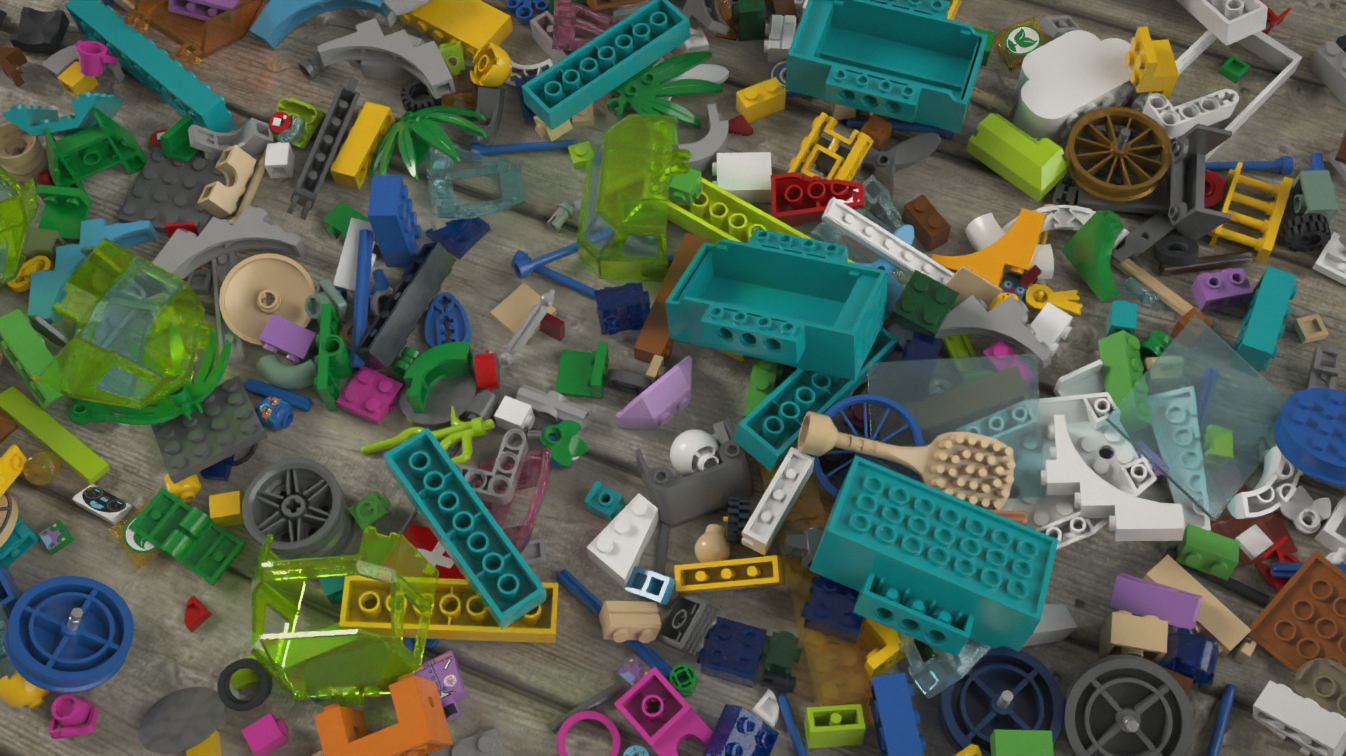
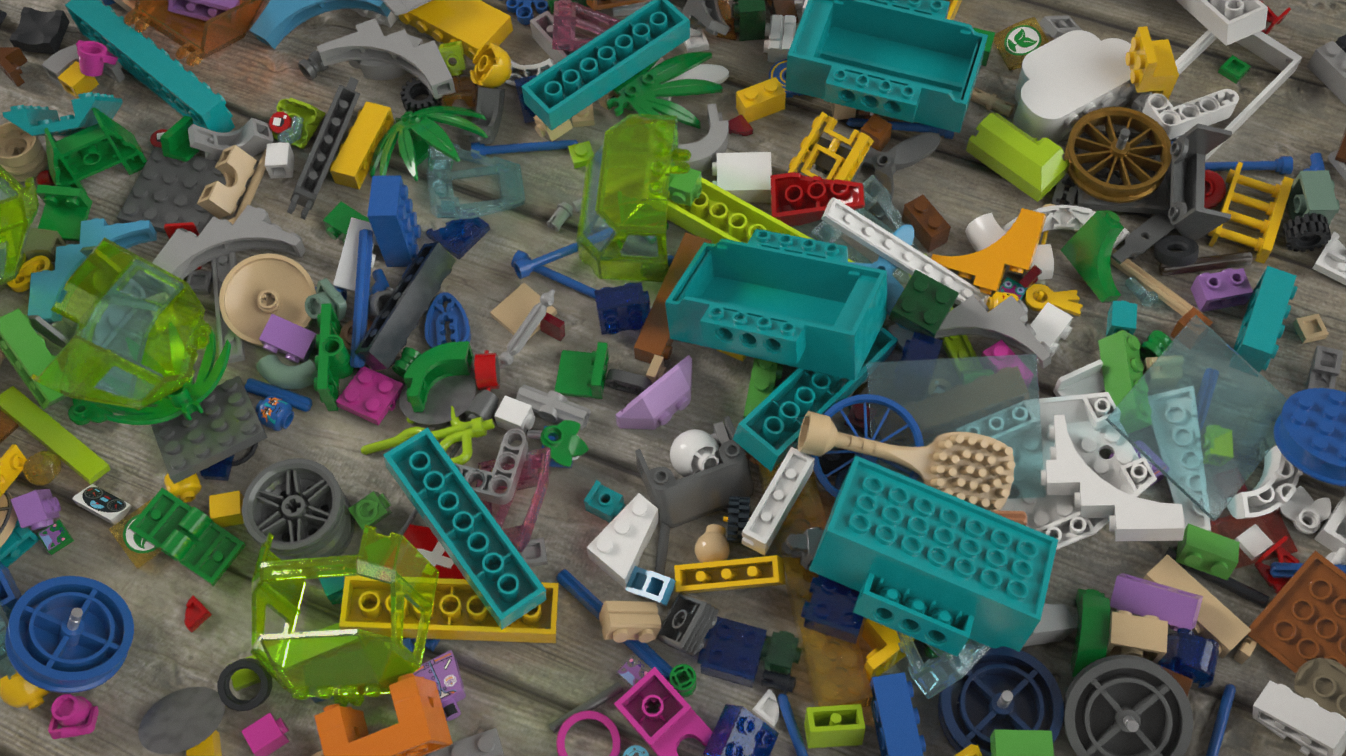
tan piece [944,266,1002,310] -> none
none -> medium lavender brick [11,489,61,531]
none -> green arch [1070,589,1110,677]

